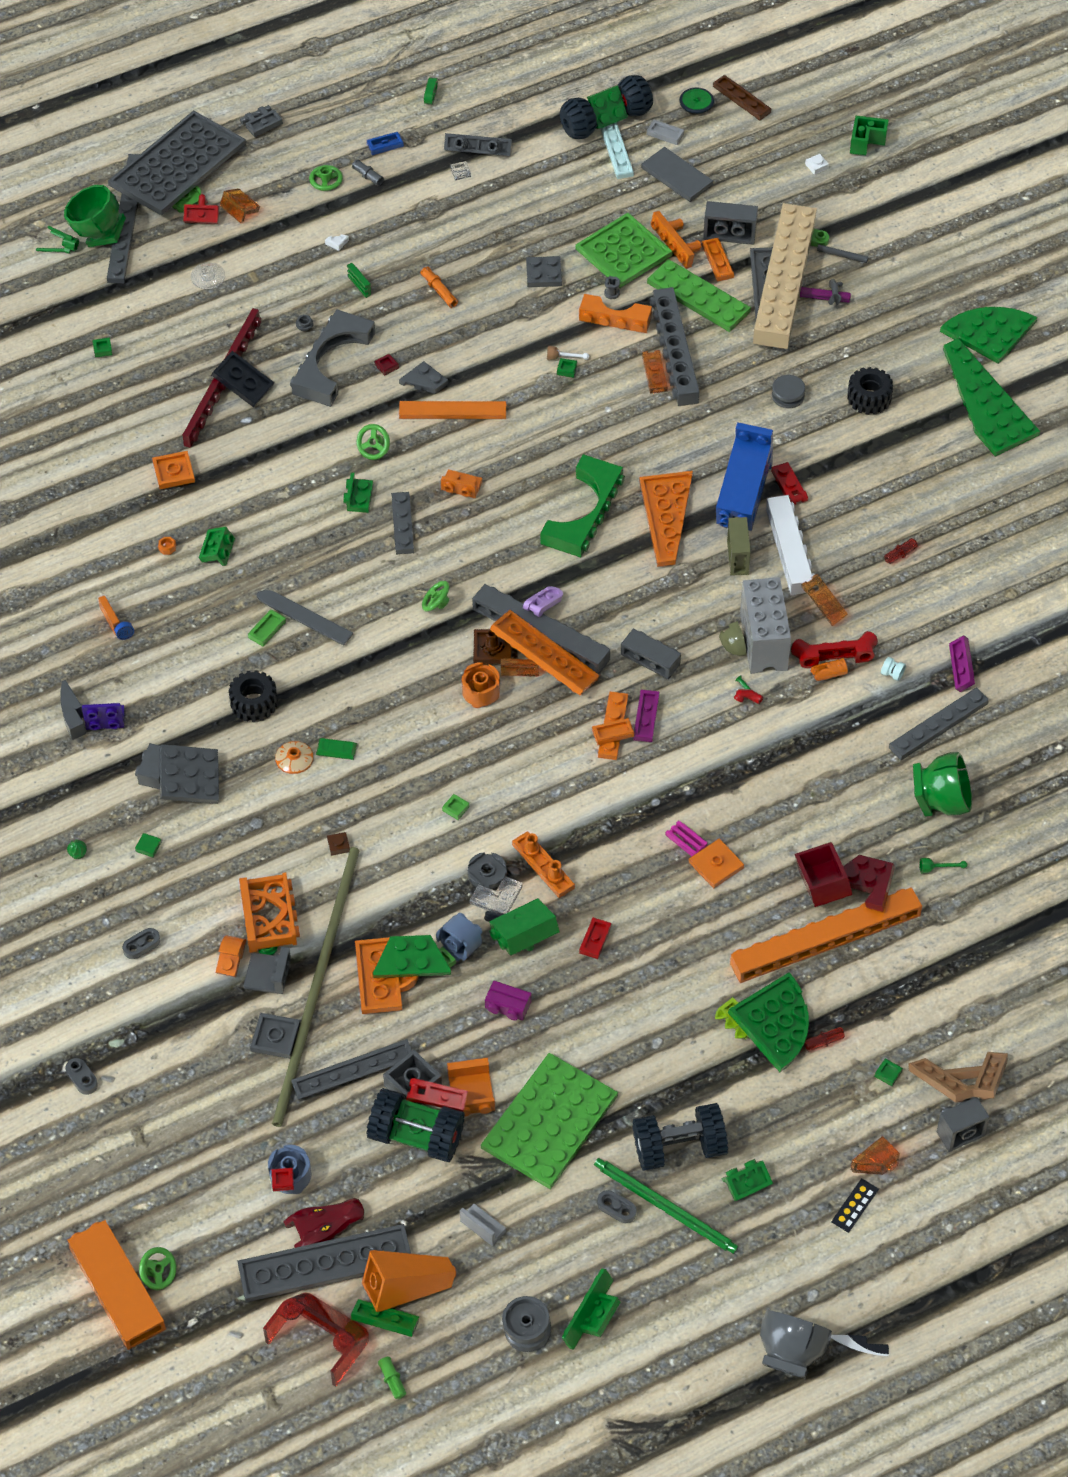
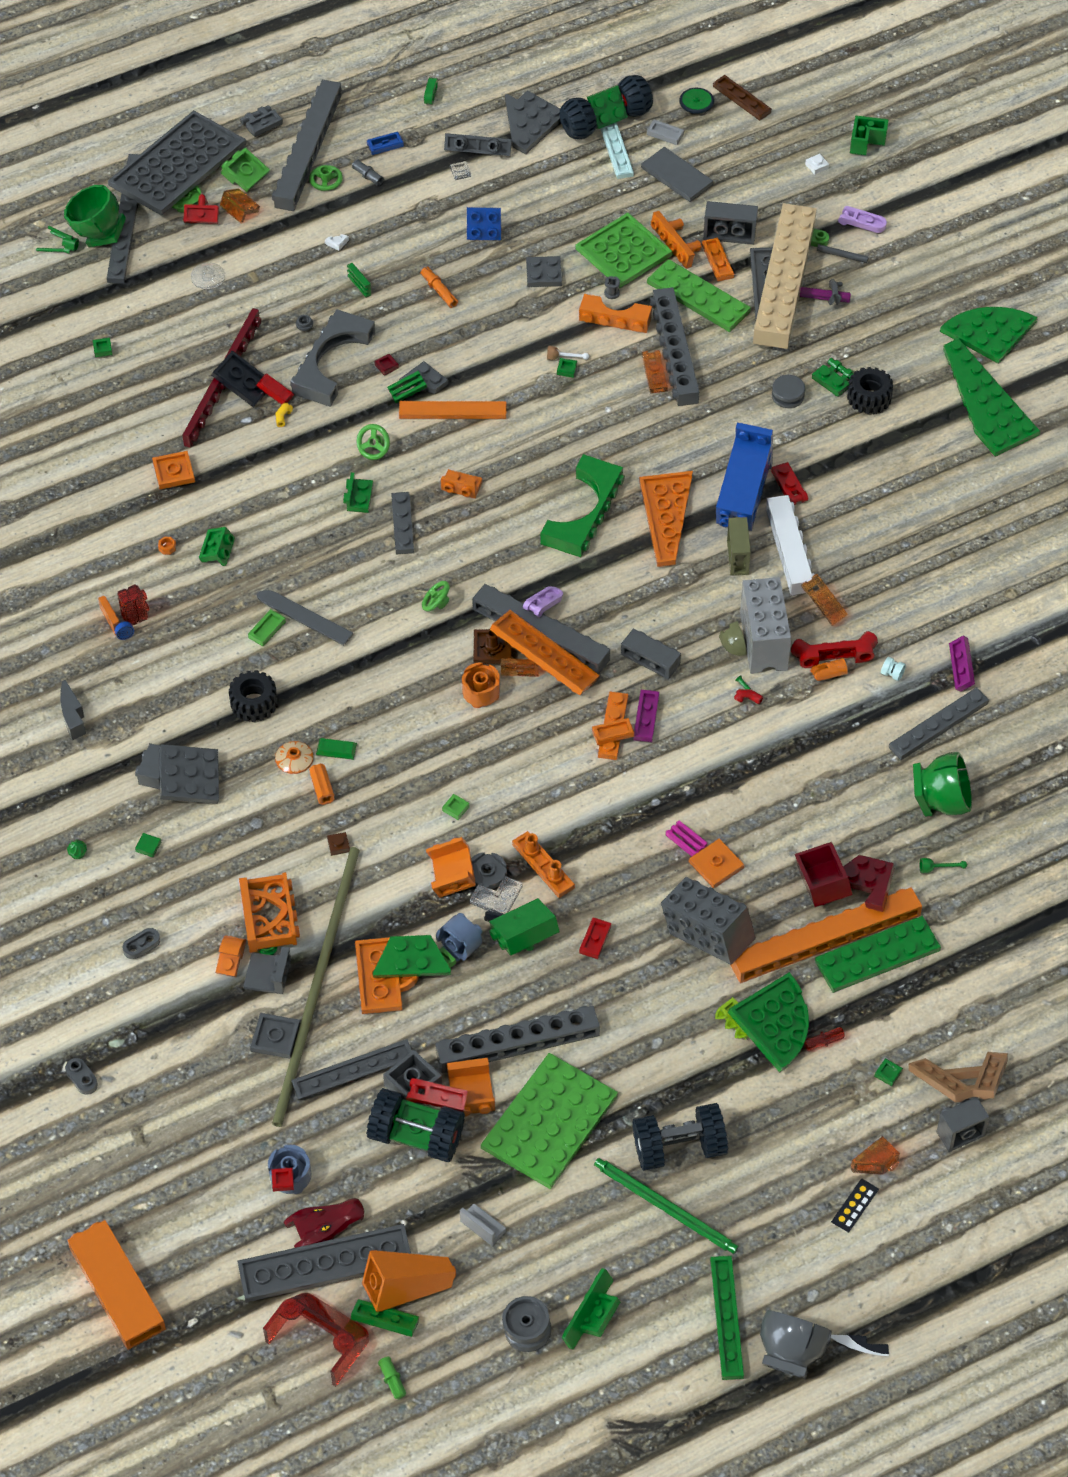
dark purple bracket [82,703,125,730] -> none
bright green piece [139,1247,176,1290] -> none
magenta brick [485,981,532,1021] -> none
dark grey plate [597,1190,636,1223] -> none
green bracket [721,1159,773,1201] -> none
clear red axle [884,538,918,564] -> none
none -> clear red brick [117,584,150,626]
none -> bright green plate [221,147,270,192]
none -> red tile [256,373,294,405]
none -> dark grey brick [272,79,342,211]
none -> yellow arm [275,403,293,427]
none -> orange axle [309,763,335,805]
none -> green tile [387,371,427,403]
none -> orange panel [426,837,476,898]
none -> dark grey brick [435,1006,600,1074]
none -> blue hinge [467,207,501,240]
none -> dark grey wing [505,90,561,155]
none -> dark grey brick [661,877,756,965]
none -> green plate [710,1256,744,1380]
none -> green plate [812,358,854,397]
none -> green plate [815,916,941,993]
none -> lavender plate [838,206,887,233]

